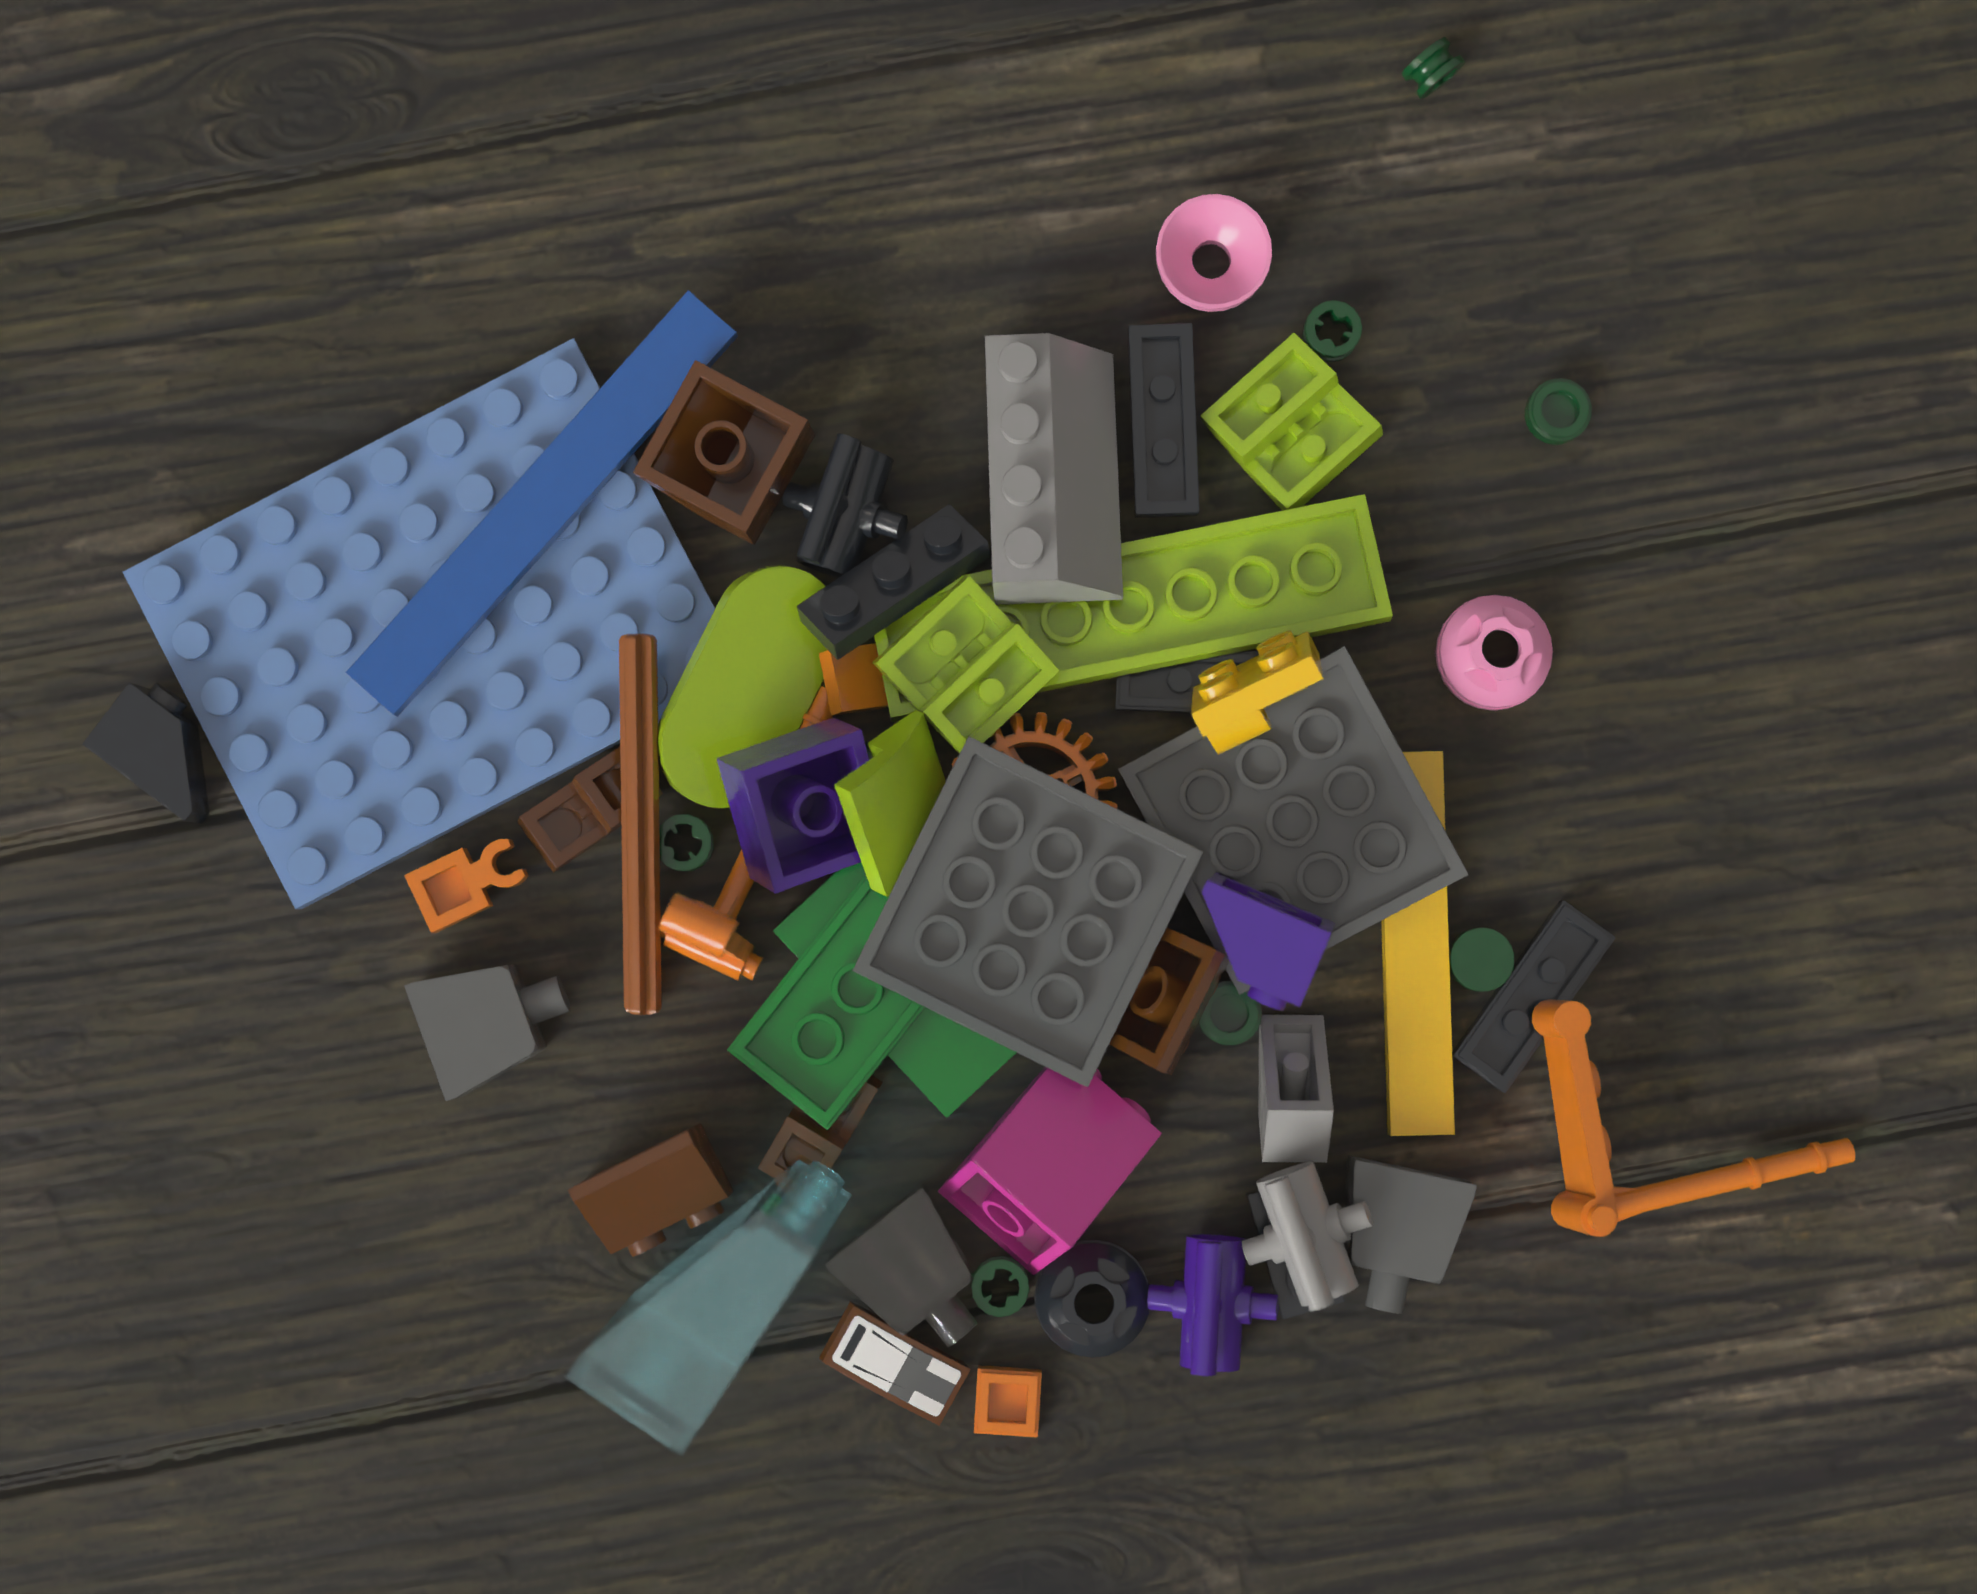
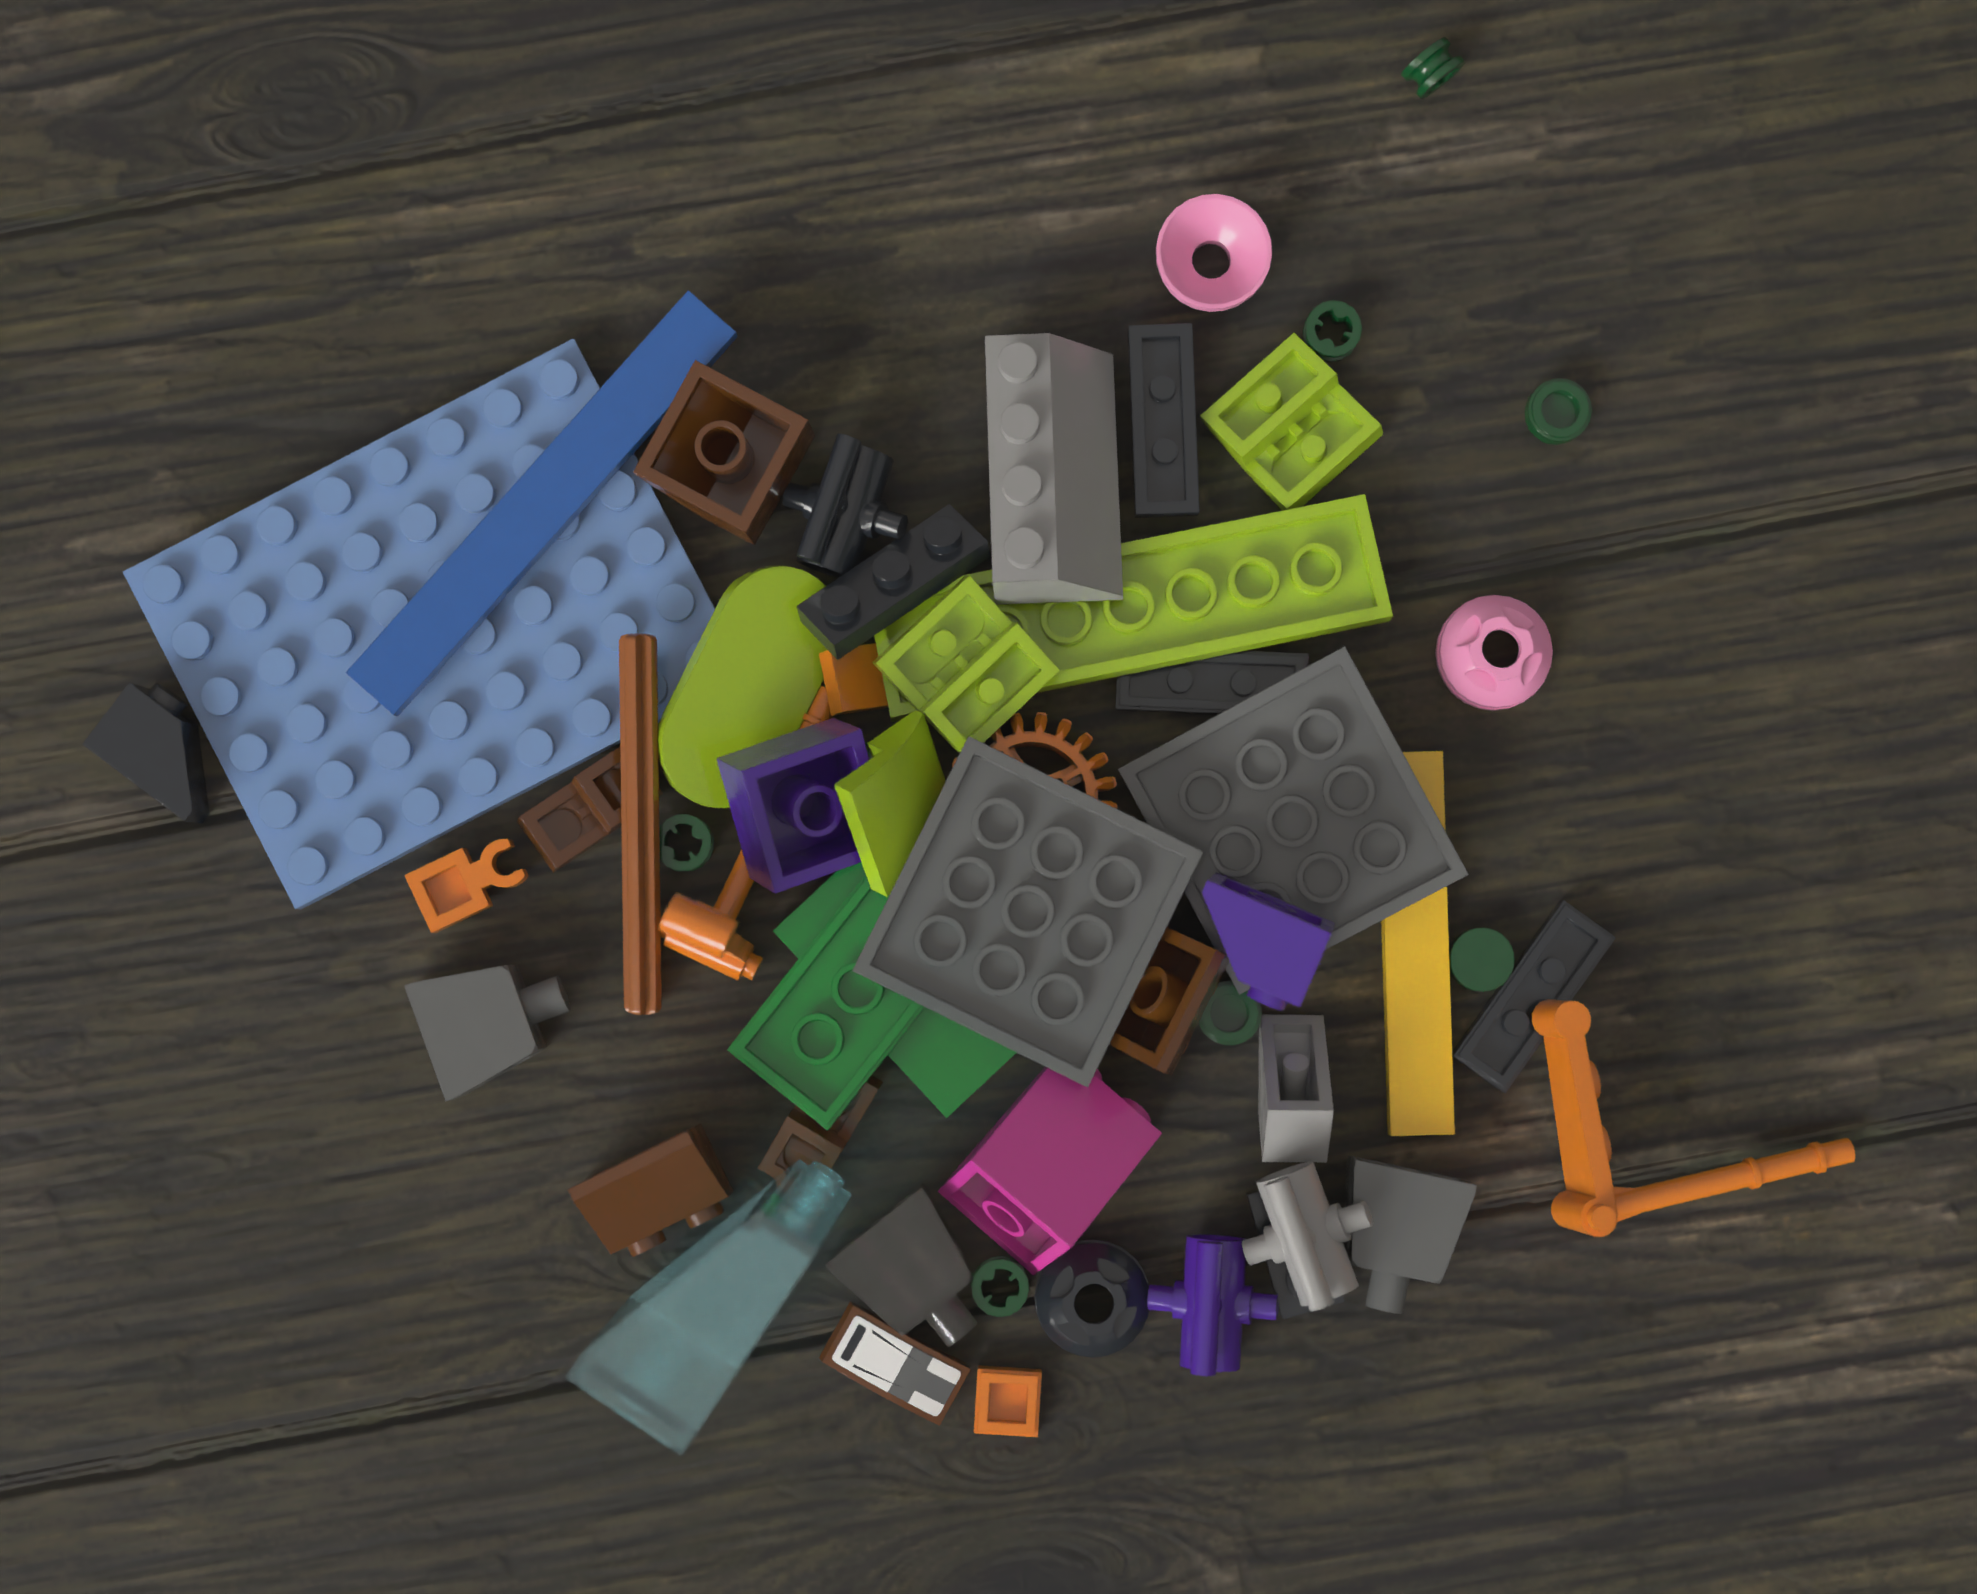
yellow plate [1191,630,1323,755] -> none

